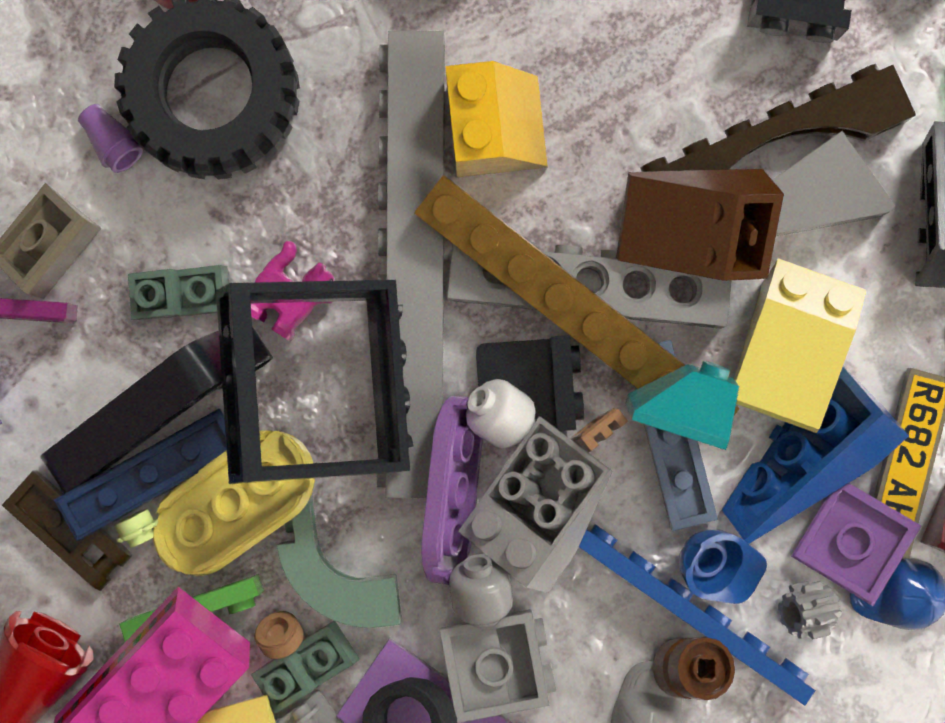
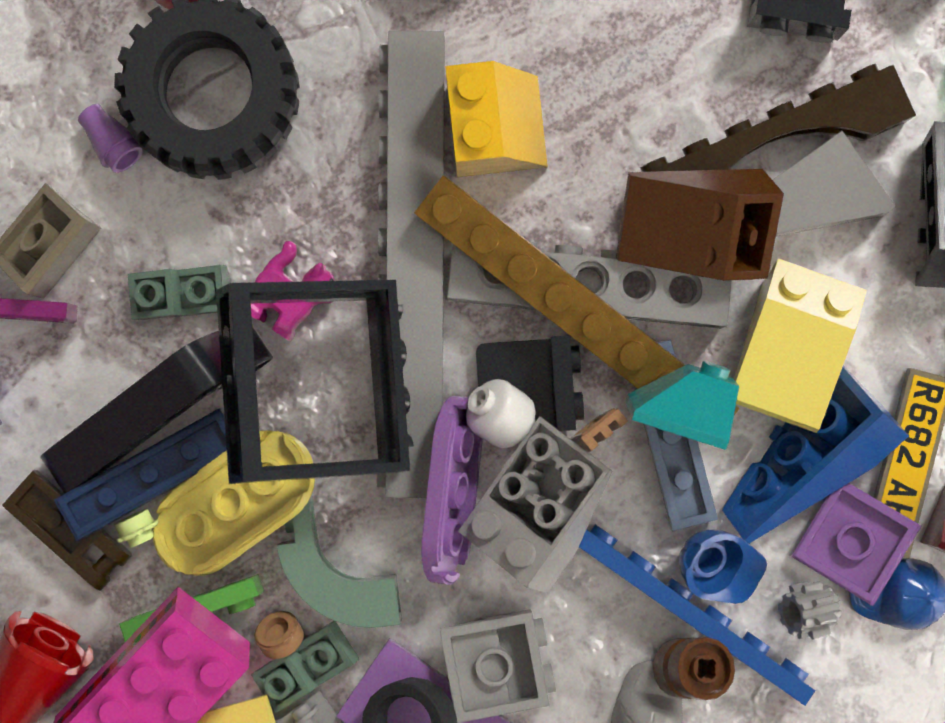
light grey head [449,554,513,628] -> none

